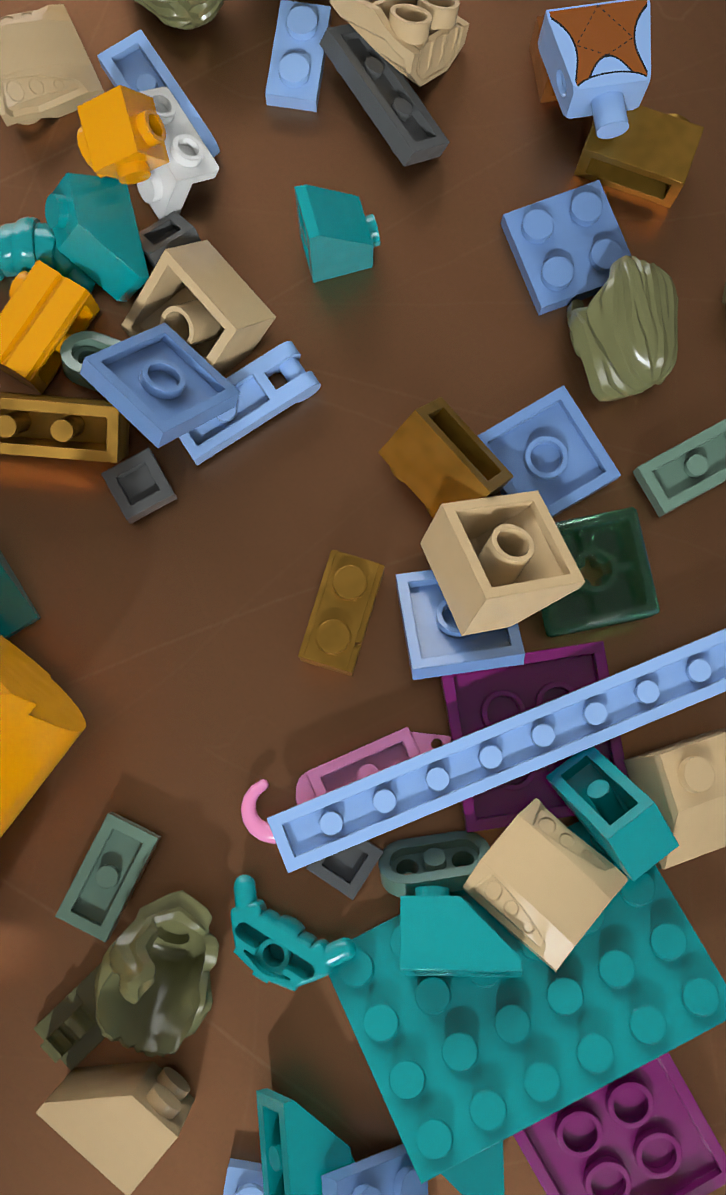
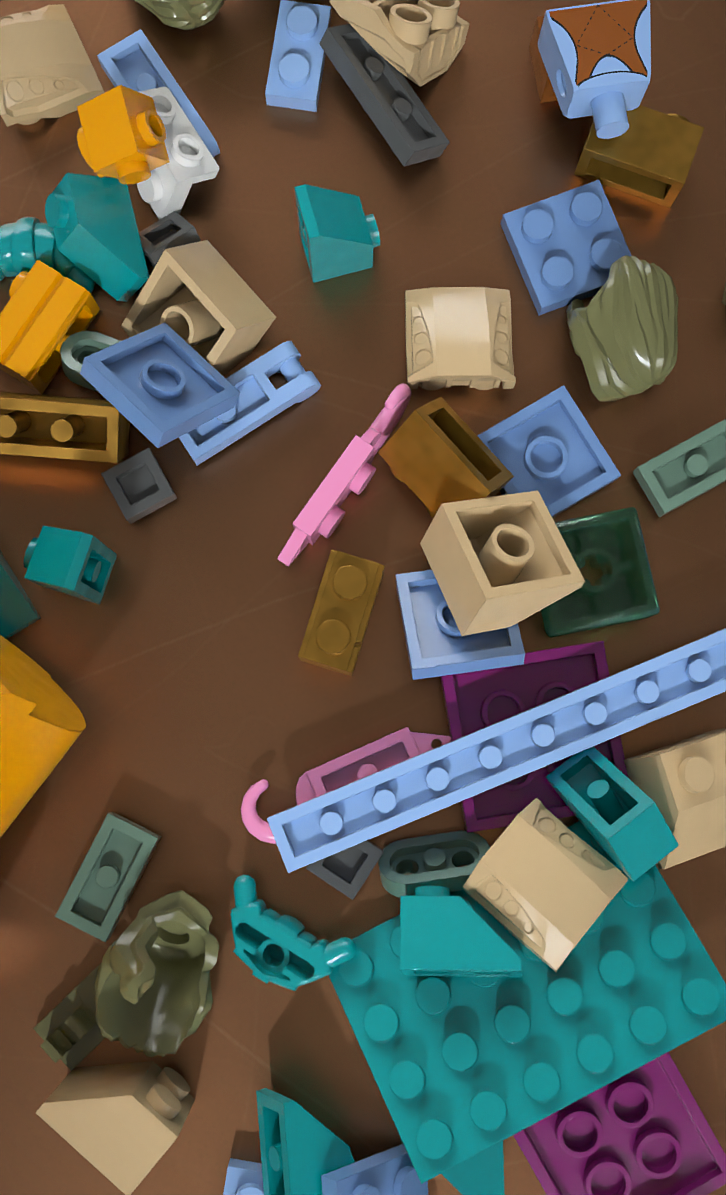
none -> teal slope [23,526,117,605]
none -> bright pink plate [277,383,411,567]
none -> tan slope [405,287,516,390]

